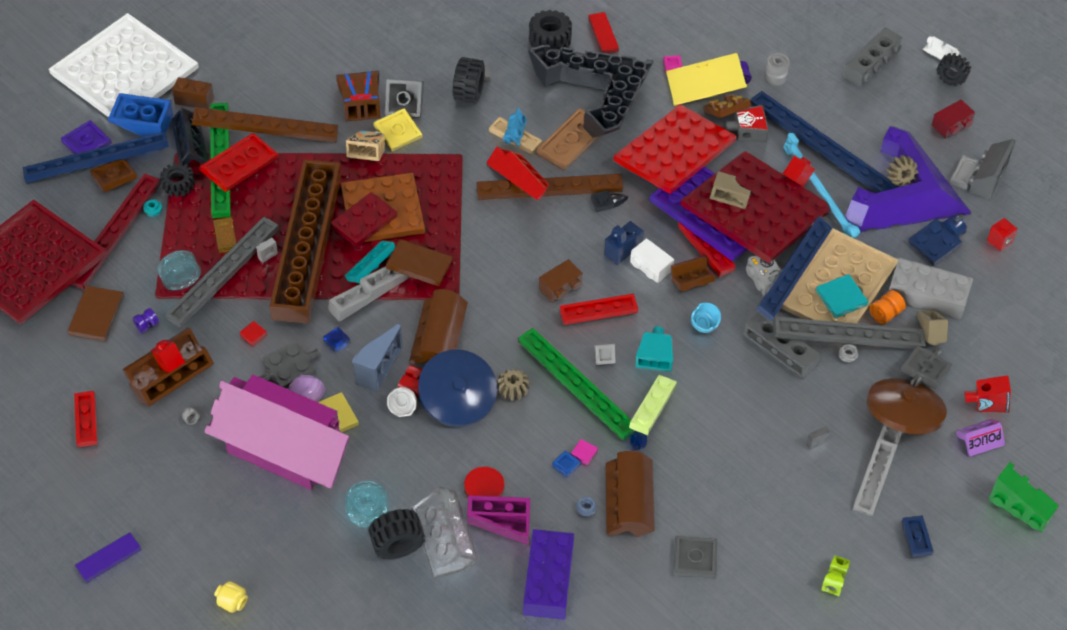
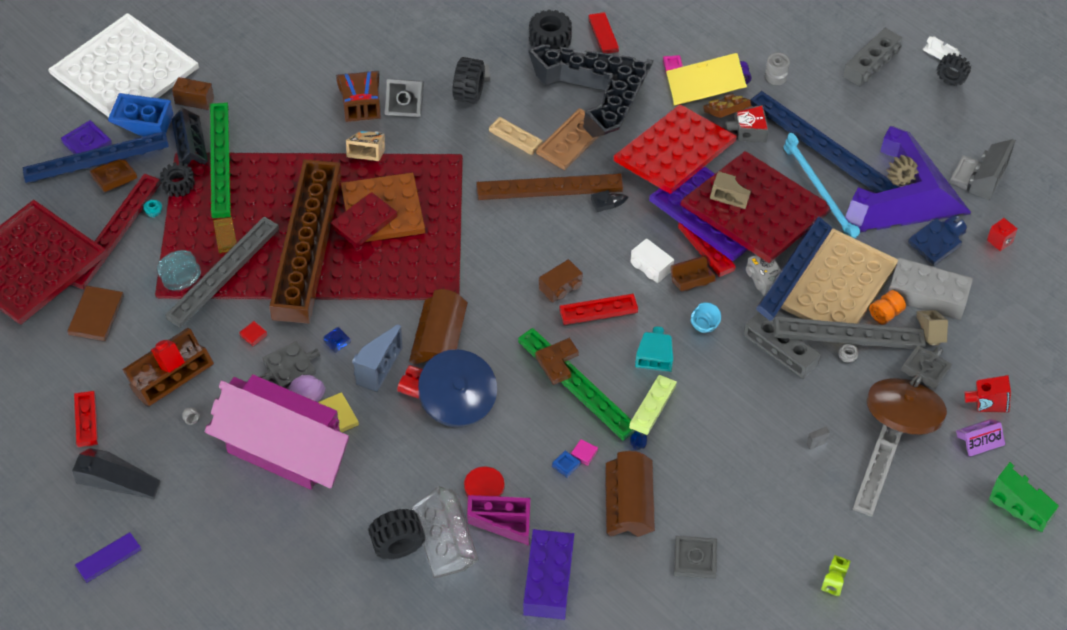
dark purple wheel [132,308,159,334] -> none
reddish brown plate [192,107,338,143] -> none
red tile [200,133,279,192] -> none
light yellow head [214,581,248,613] -> none
light grey plate [256,238,278,263] -> none
light grey slope [328,266,410,322] -> none
teal plate [345,241,396,283] -> none
clear light blue wheel [345,481,388,528] -> none
light yellow tile [373,108,422,152] -> none
reddish brown tile [386,239,453,286] -> none
white hair [387,387,417,417] -> none
red wedge [486,146,549,200] -> none
dark tan gear [497,367,530,402] -> none
dark azure hinge [503,108,527,146] -> none
sand blue plate [576,496,597,517] -> none
light grey plate [594,343,616,365] -> none
dark blue hinge [604,221,644,265] -> none
red brick [782,155,815,187] -> none
teal tile [815,274,869,318] -> none
dark blue plate [902,515,934,558] -> none
dark red brick [931,99,975,139] -> none
none -> black wedge [72,448,161,499]
none -> reddish brown plate [535,338,579,385]

